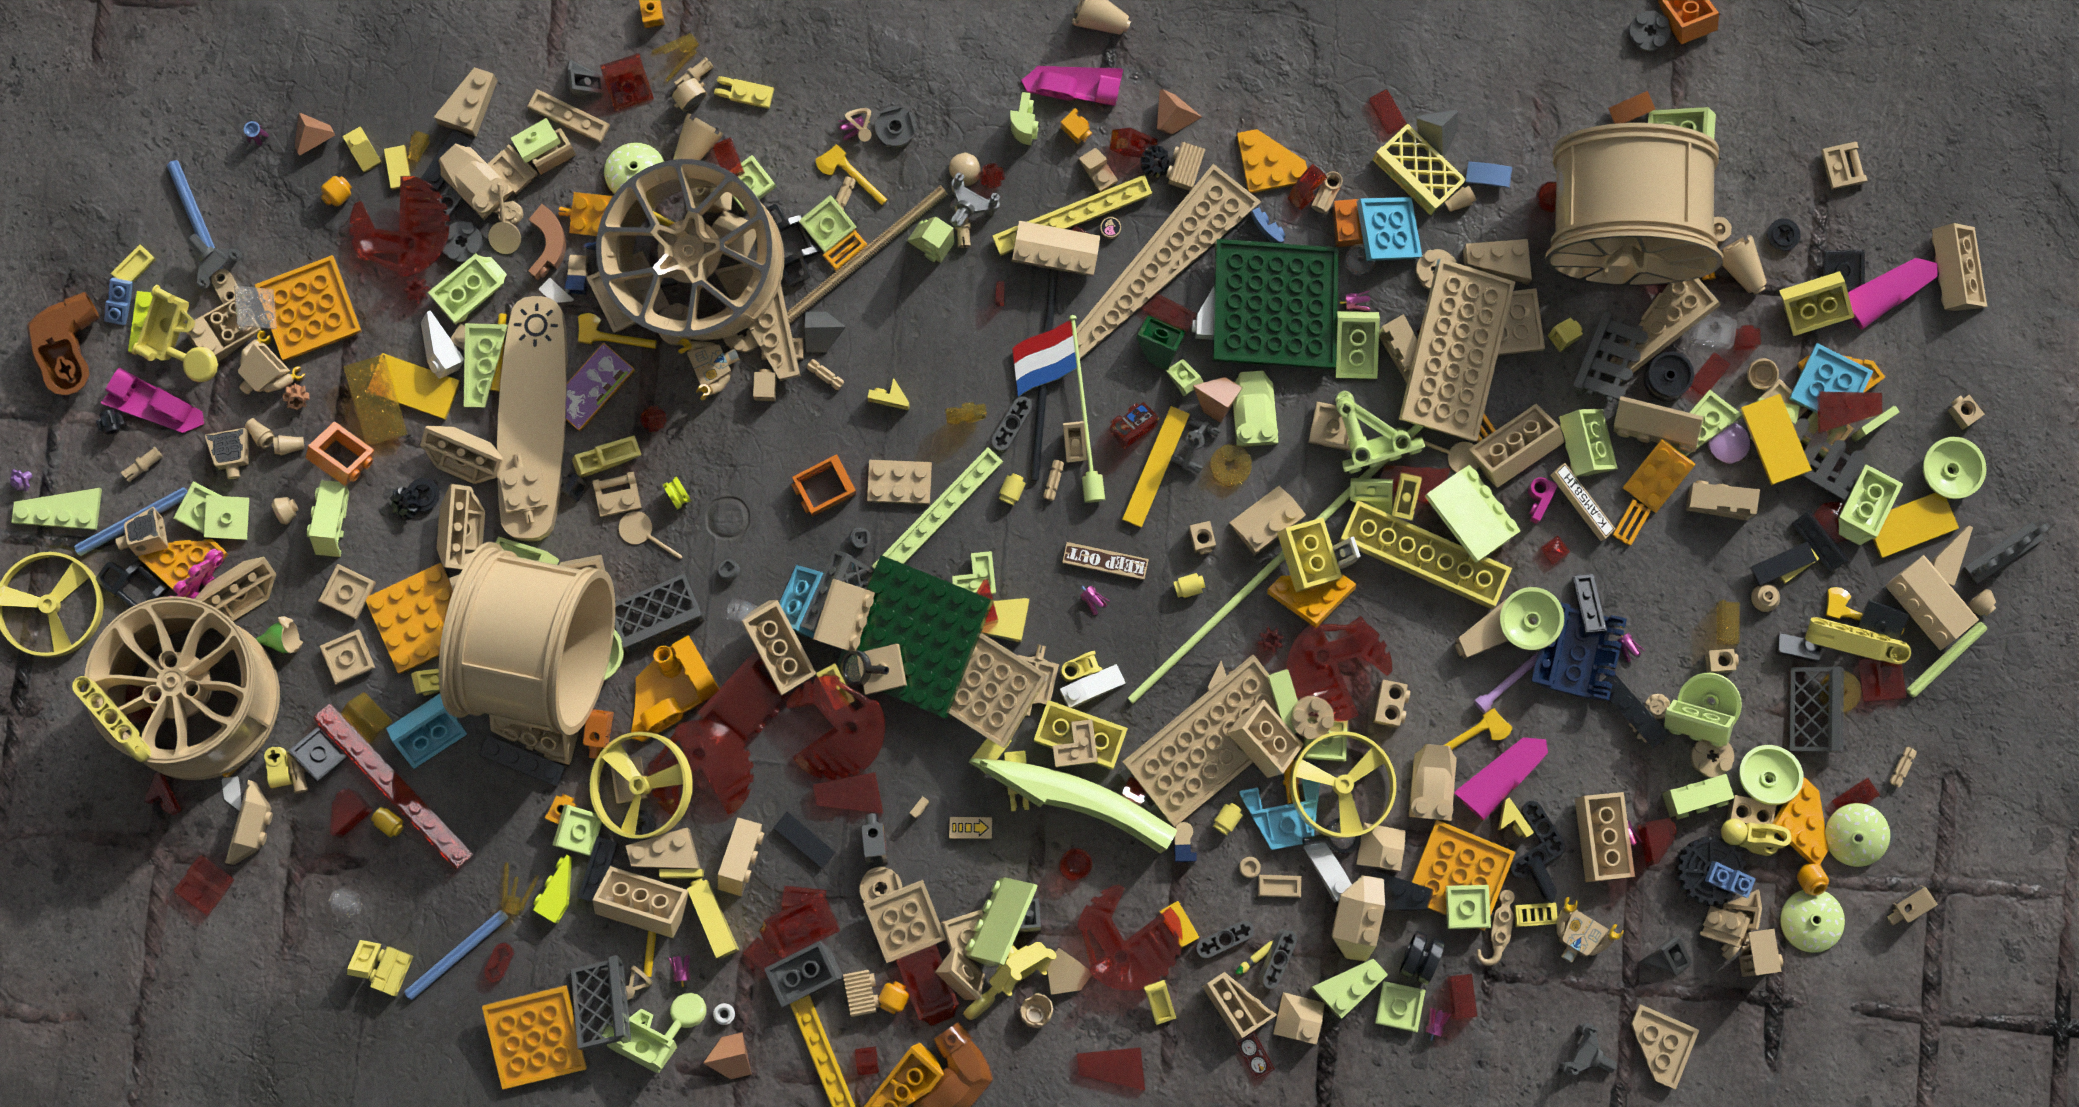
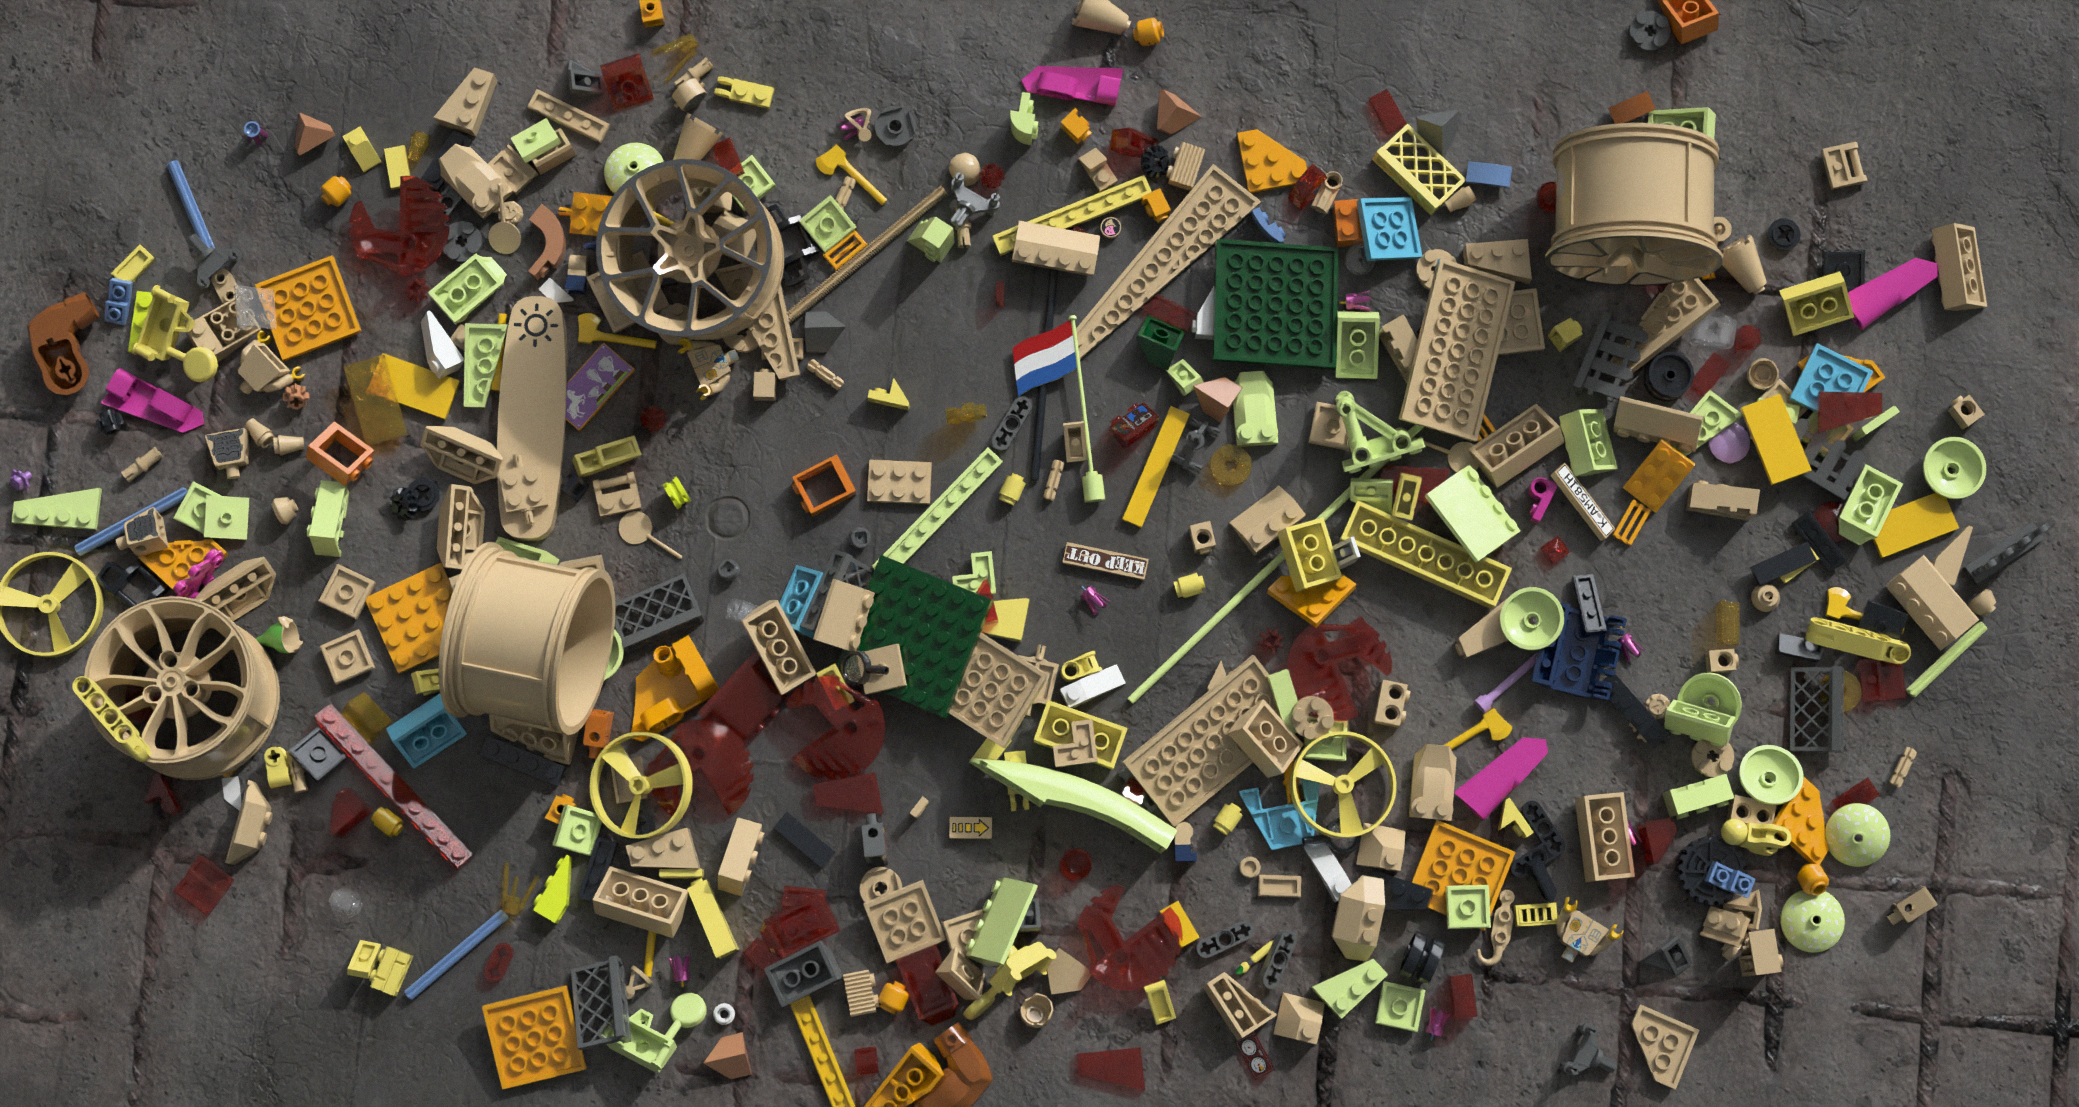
none -> light orange head [1133,18,1164,47]
none -> light orange brick [1141,188,1171,223]

